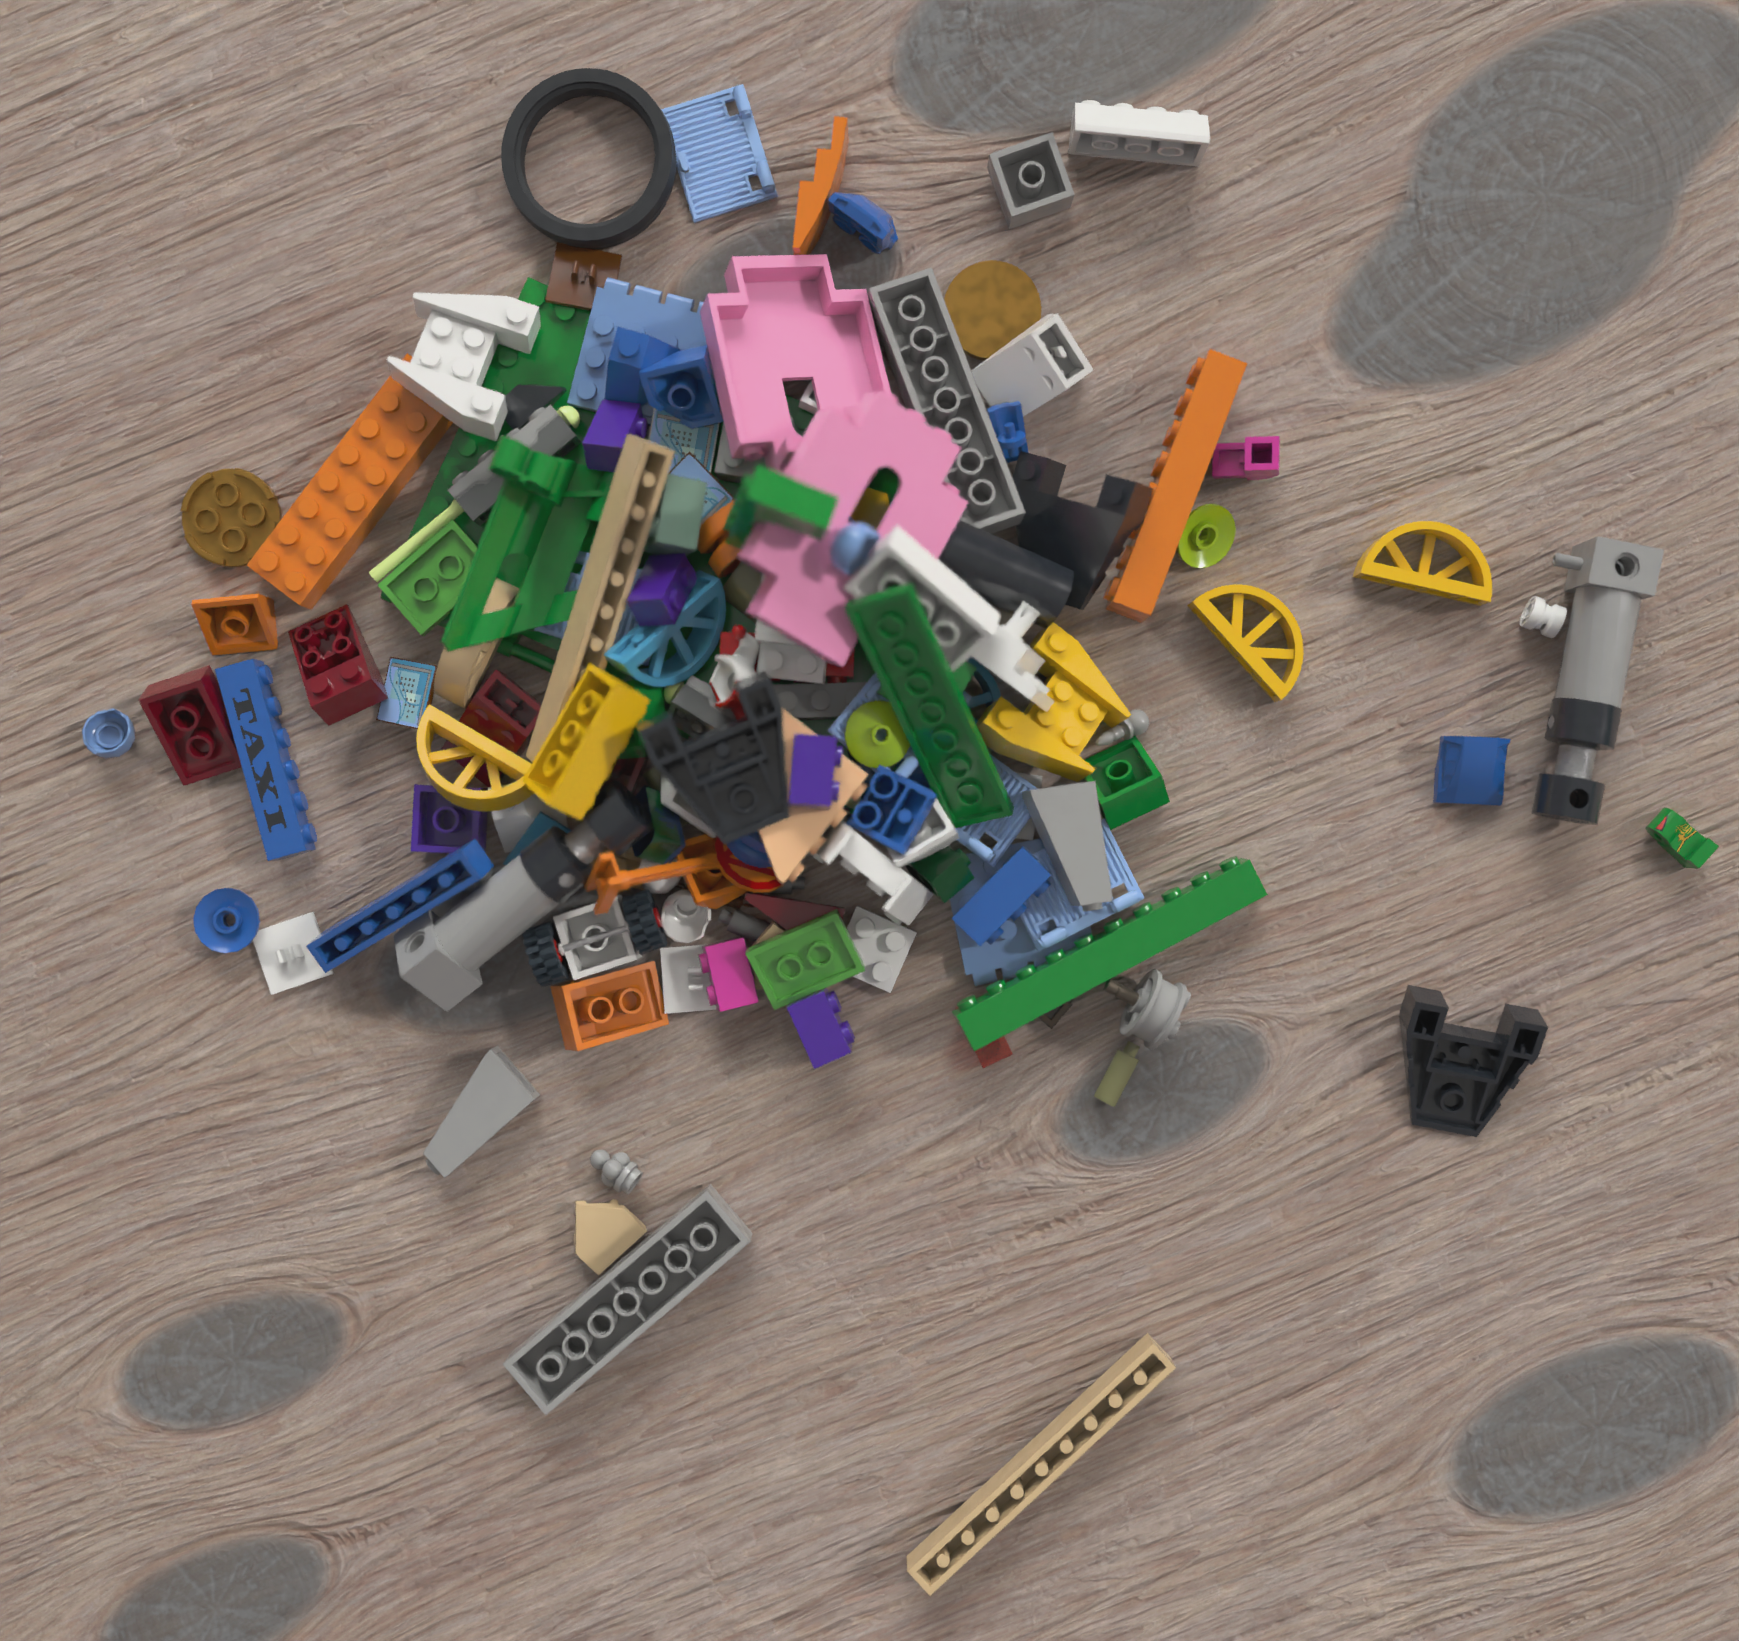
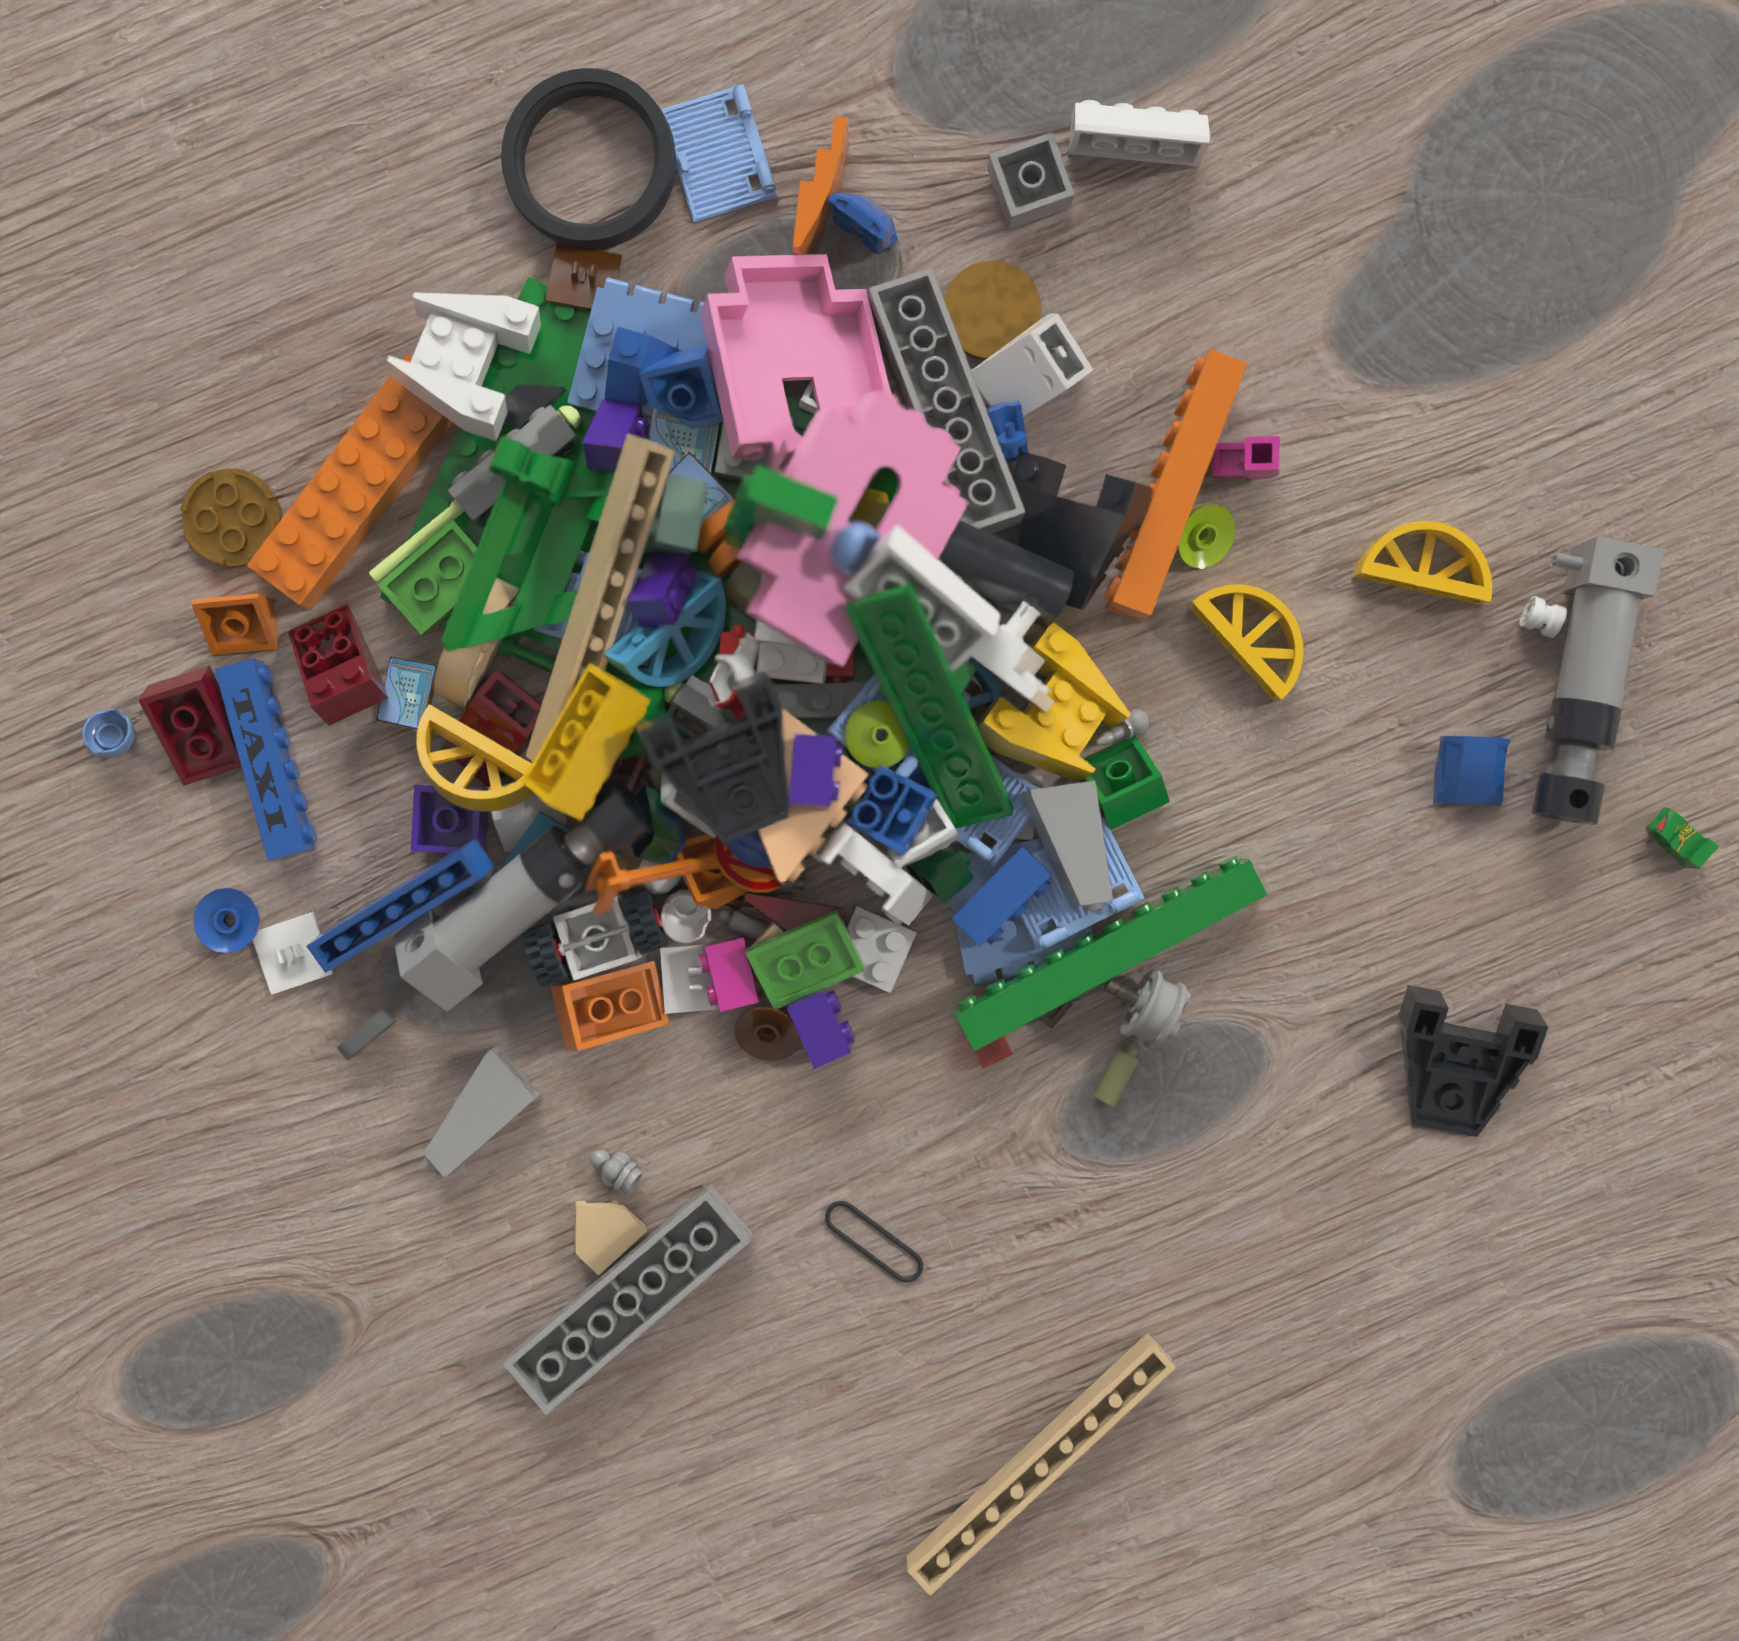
none -> dark grey beam [337,1008,396,1061]
none -> reddish brown dish [735,1007,800,1061]
none -> black piece [825,1201,923,1282]

